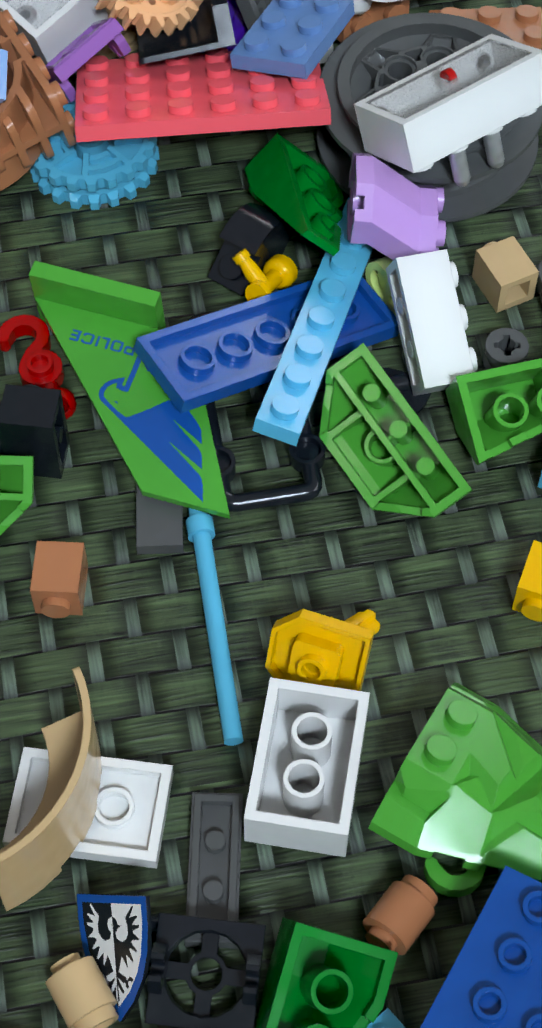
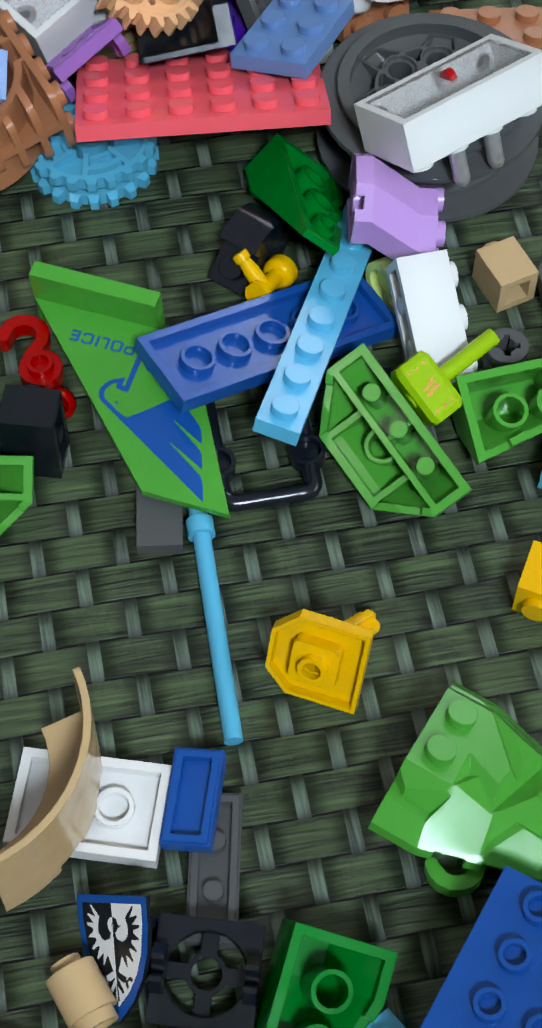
nougat brick [30,541,88,618] -> none
white brick [244,677,370,857] -> none
nougat brick [363,875,438,955] -> none
none -> blue tile [159,747,227,853]
none -> lime piece [390,328,500,427]

